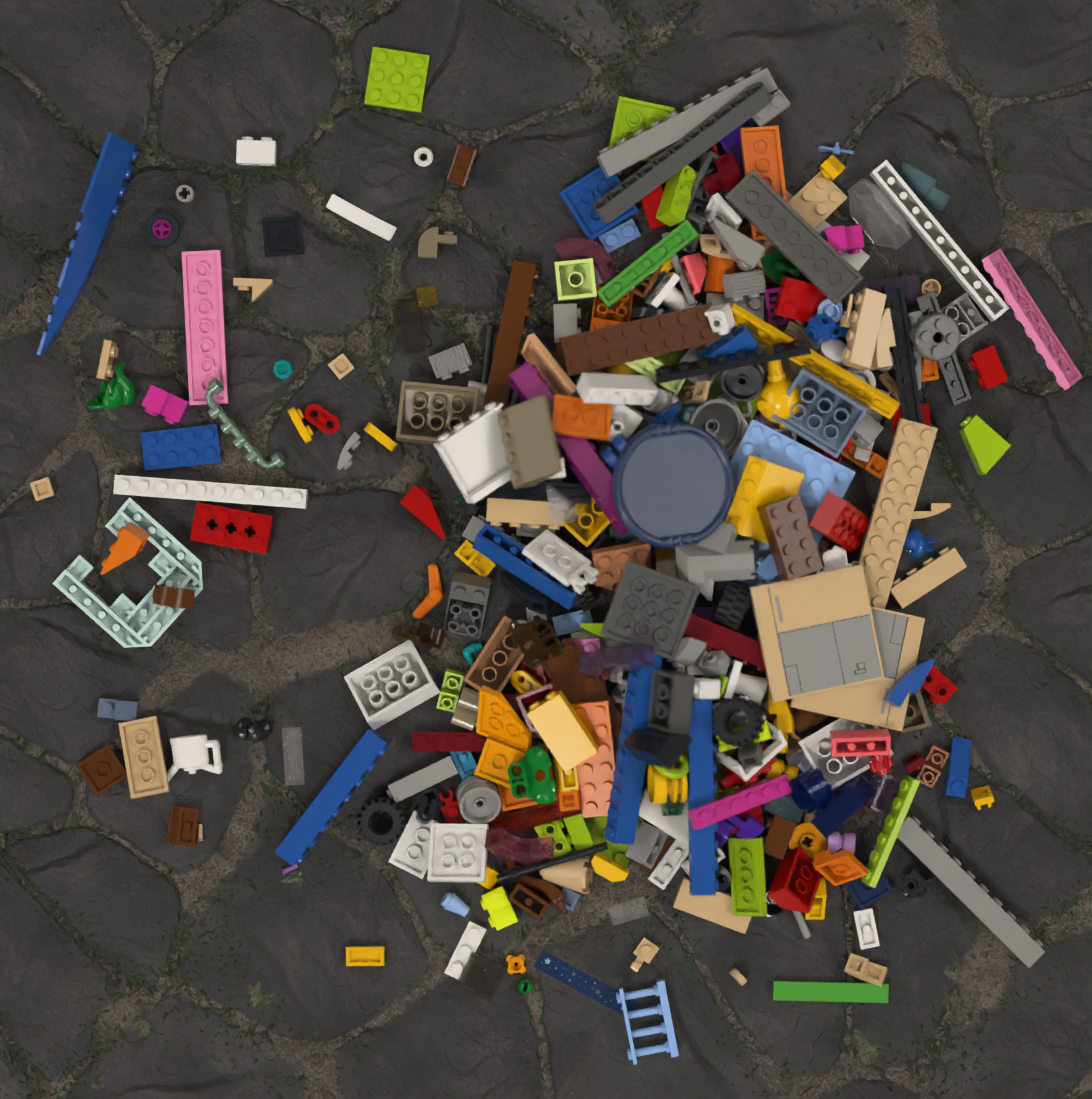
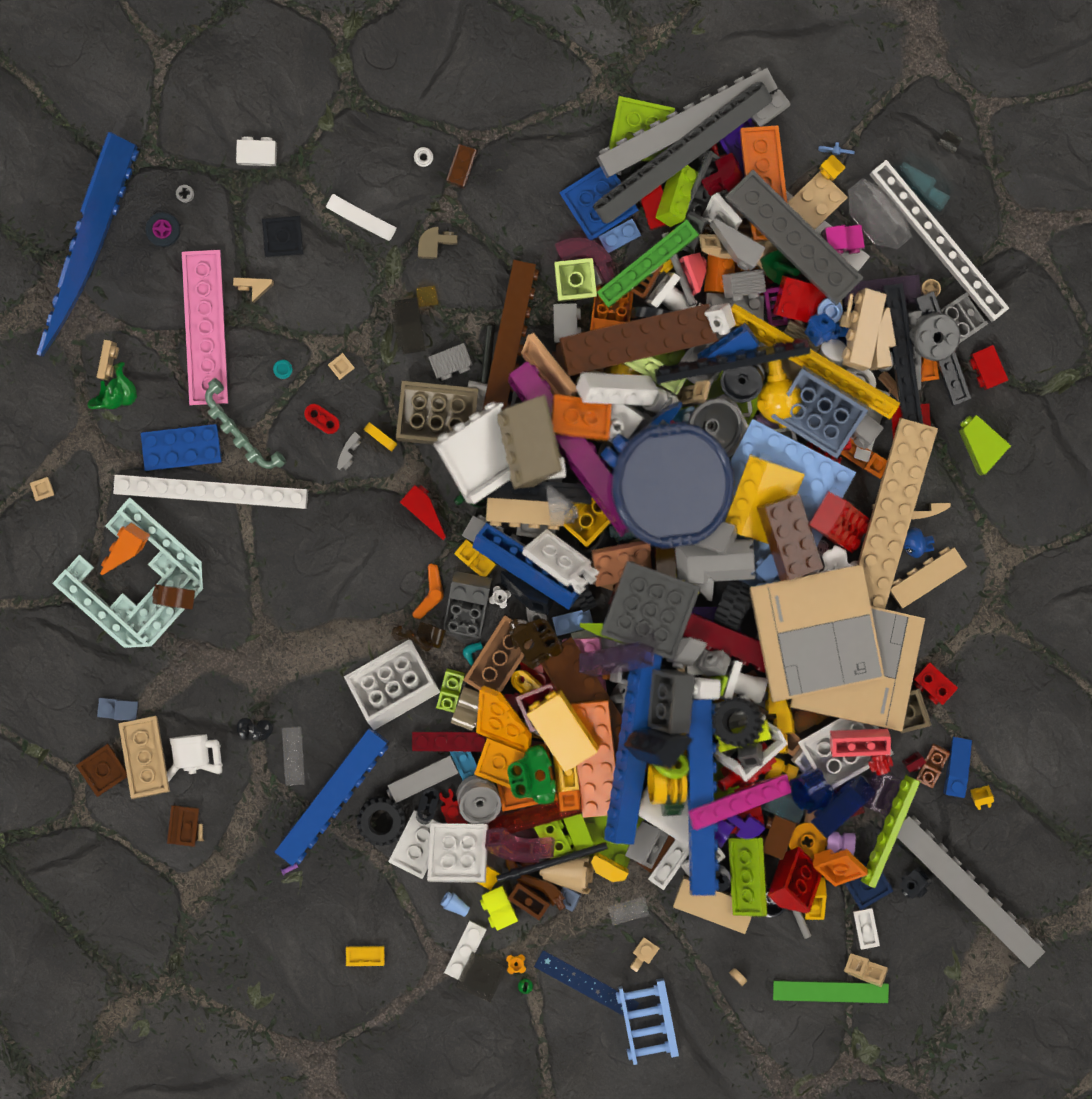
dark pink brick [141,385,189,425] -> none
red brick [190,502,274,554] -> none
yellow plate [287,407,314,443] -> none
lime plate [364,47,430,113] -> none
dark grey plate [786,748,804,766] -> none
blue slope [883,659,935,707] -> none
bright pink plate [981,248,1083,390] -> none
none -> white plate [489,586,511,608]

